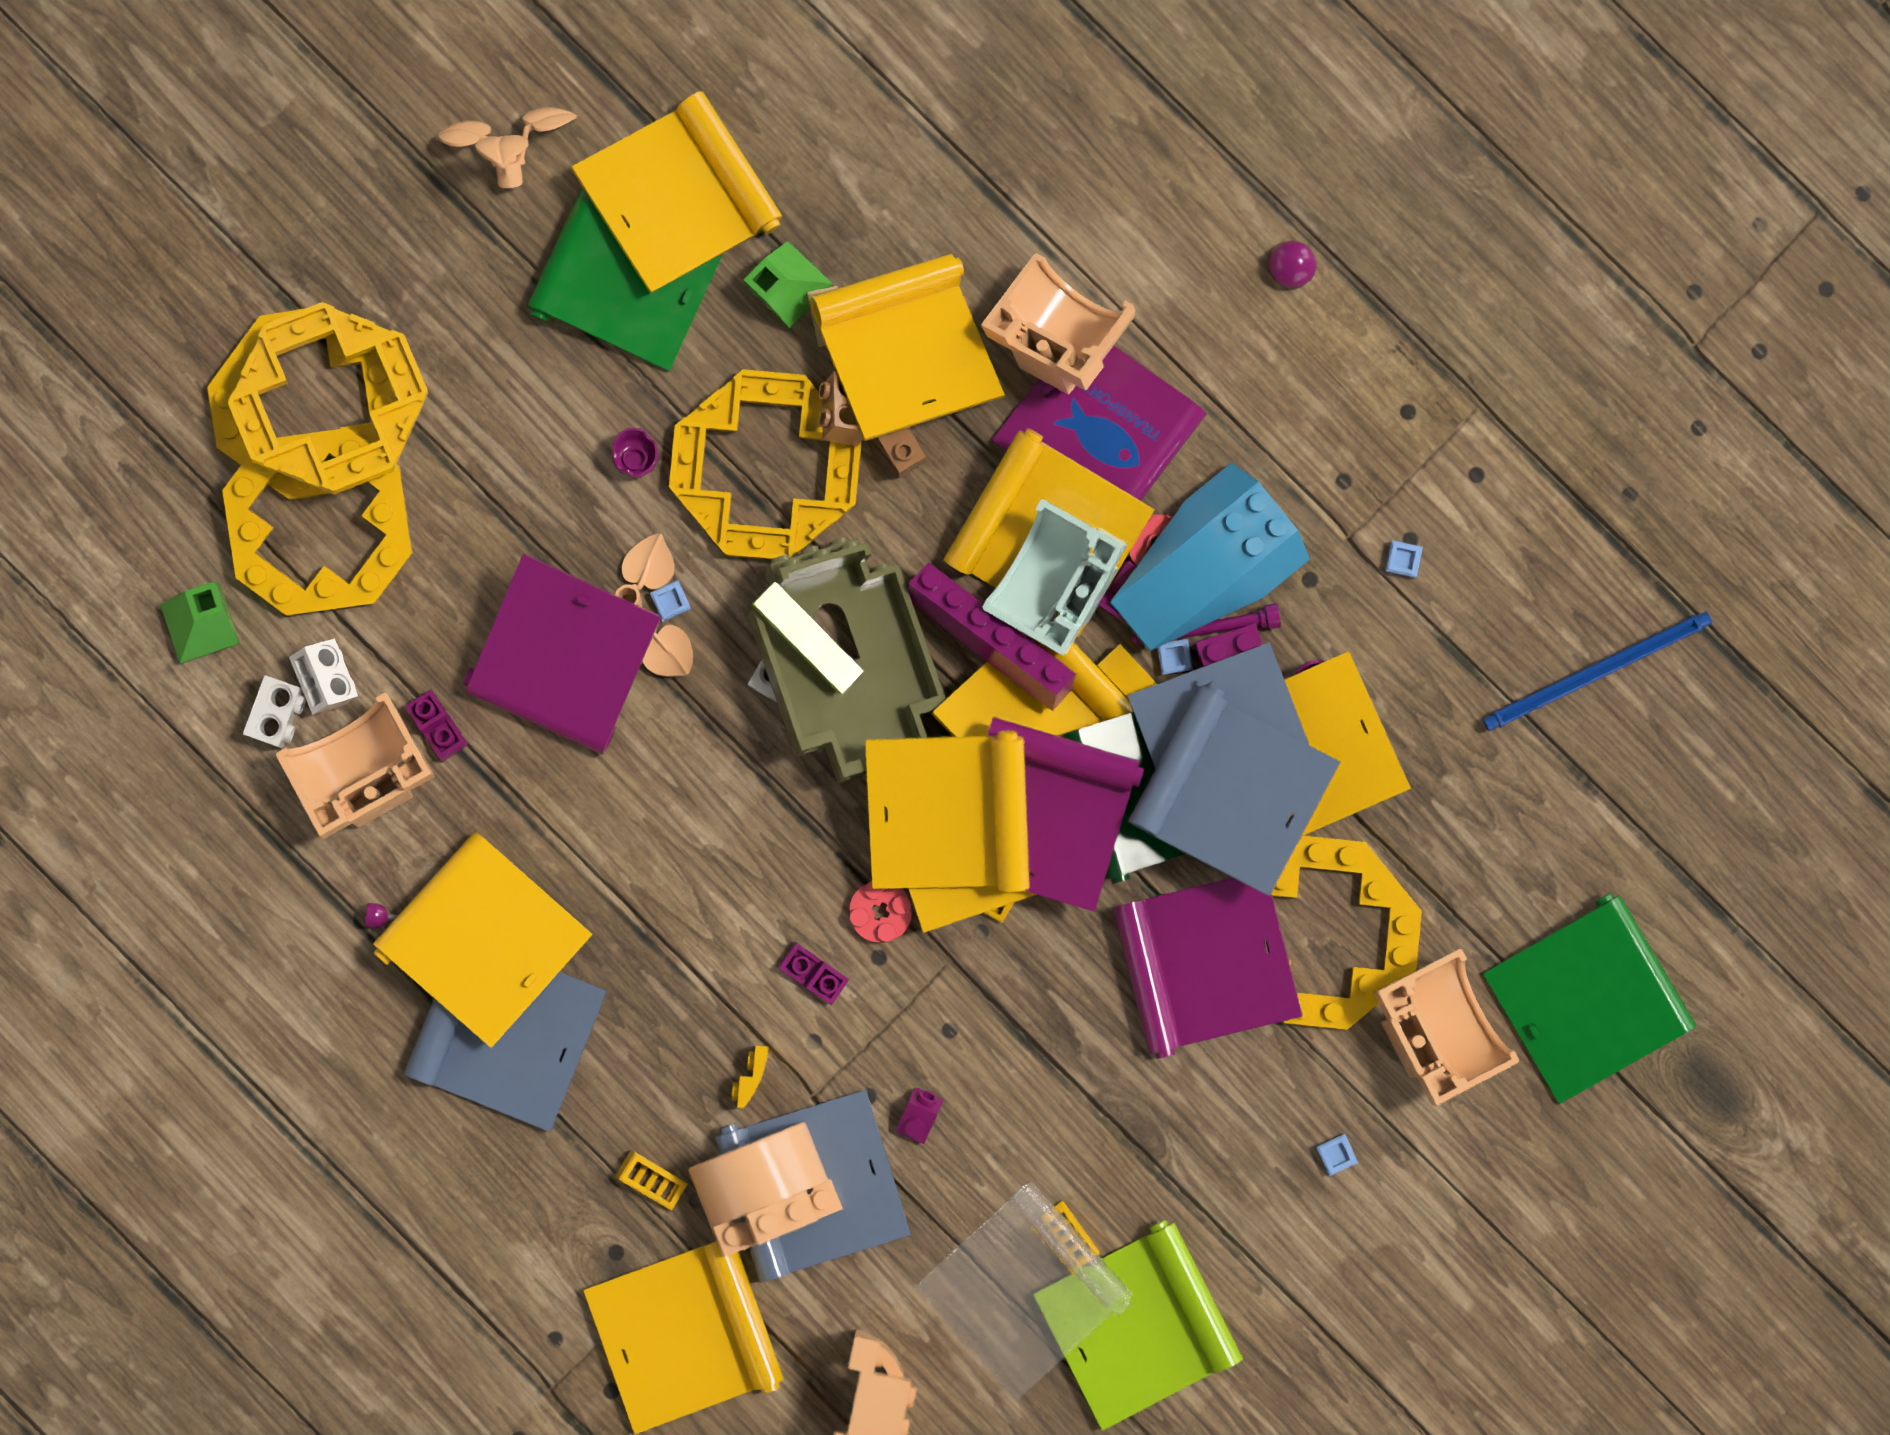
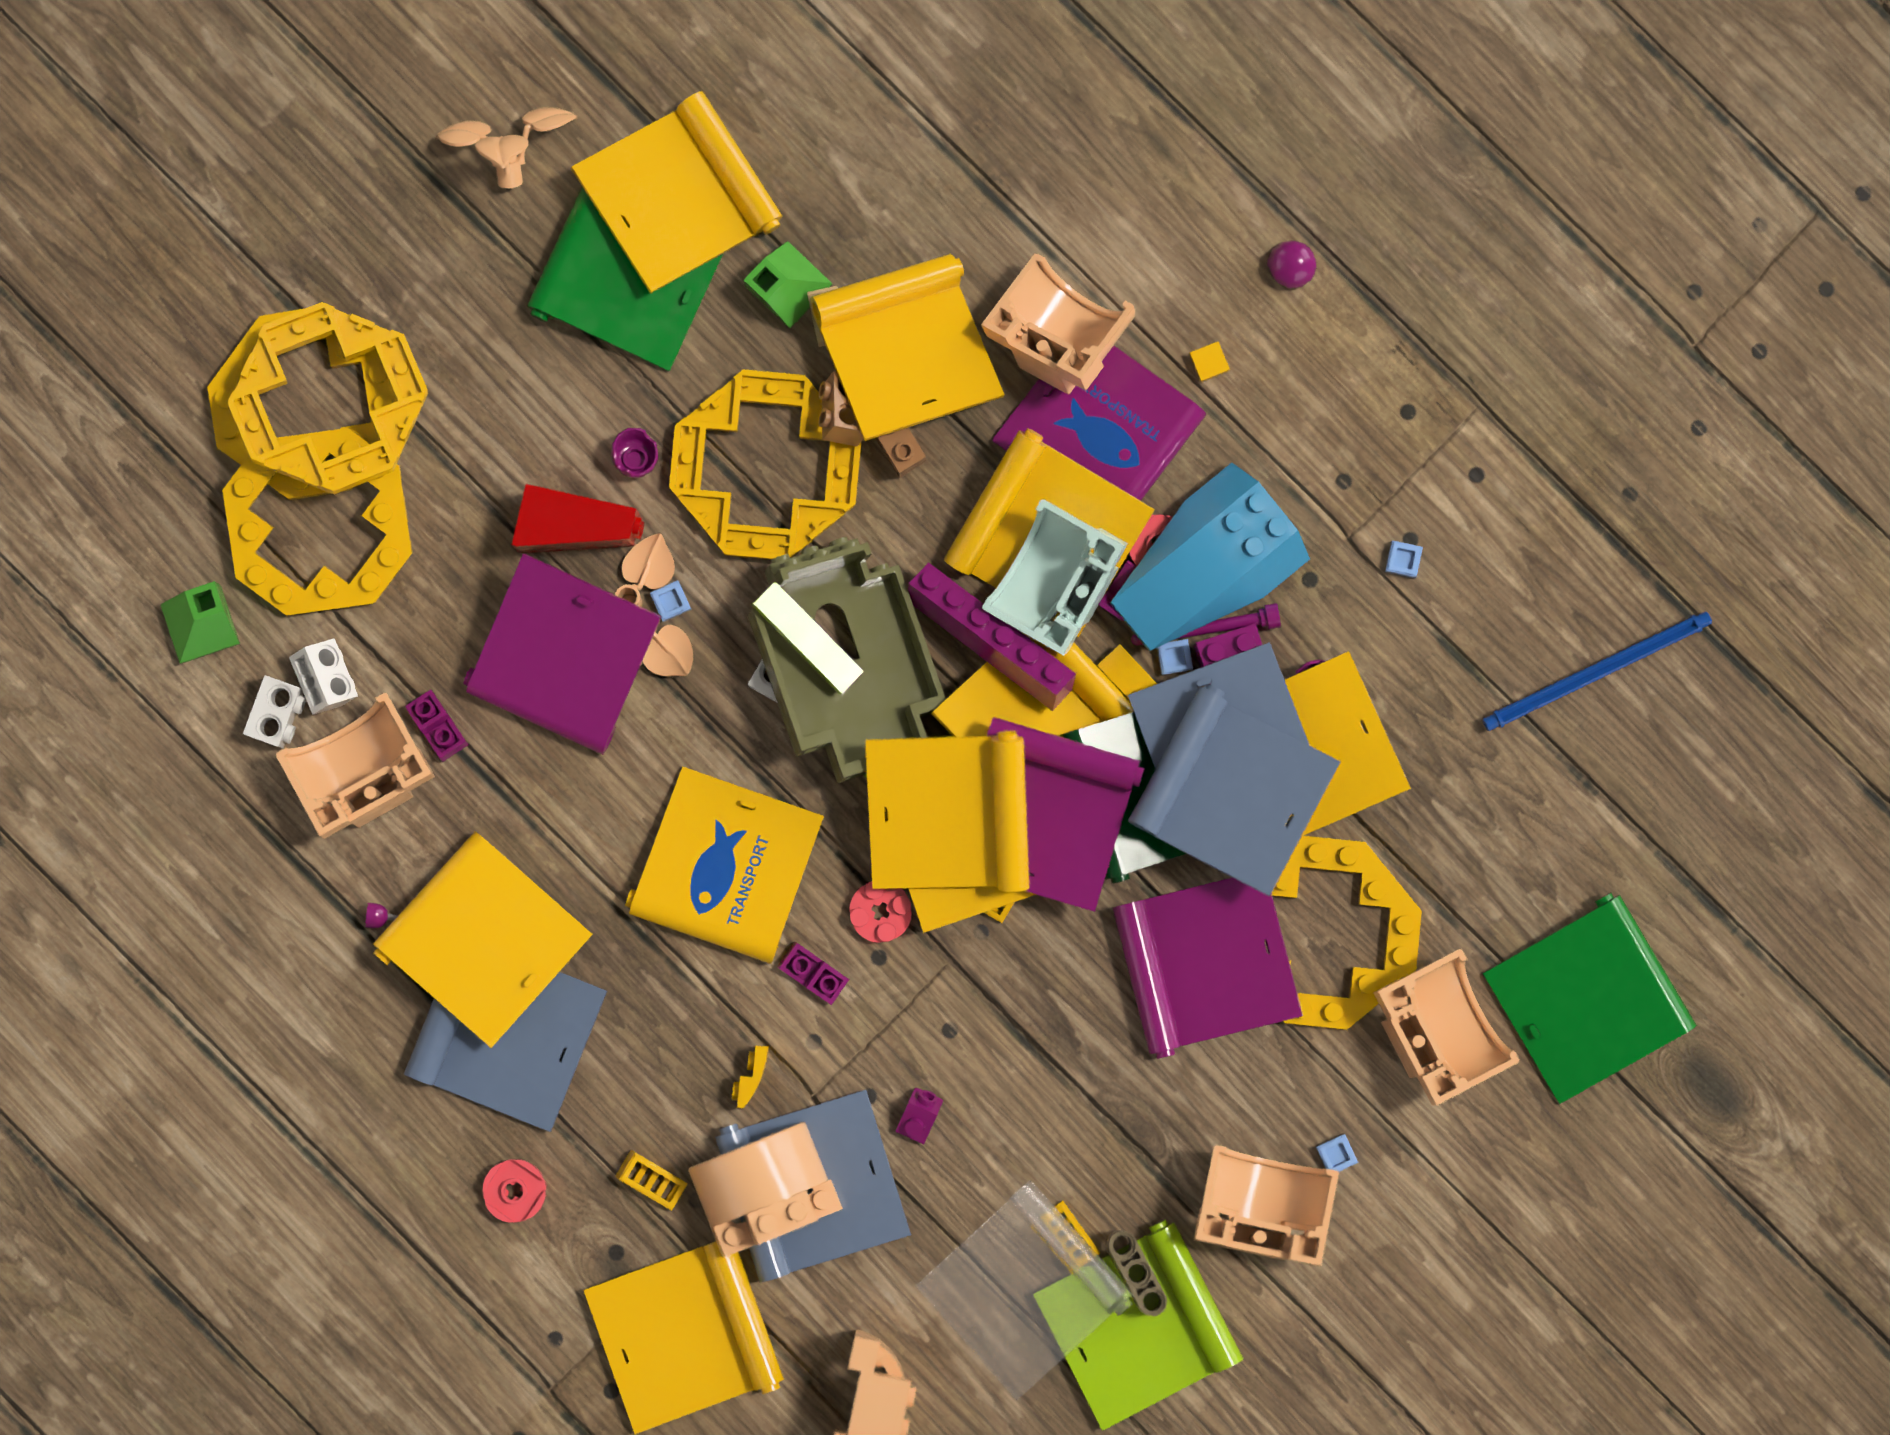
none -> coral plate [483,1159,547,1222]
none -> red slope [512,484,645,553]
none -> yellow door [625,766,824,964]
none -> dark tan beam [1105,1230,1167,1316]
none -> yellow tile [1189,341,1230,382]
none -> light nougat piece [1193,1145,1339,1266]

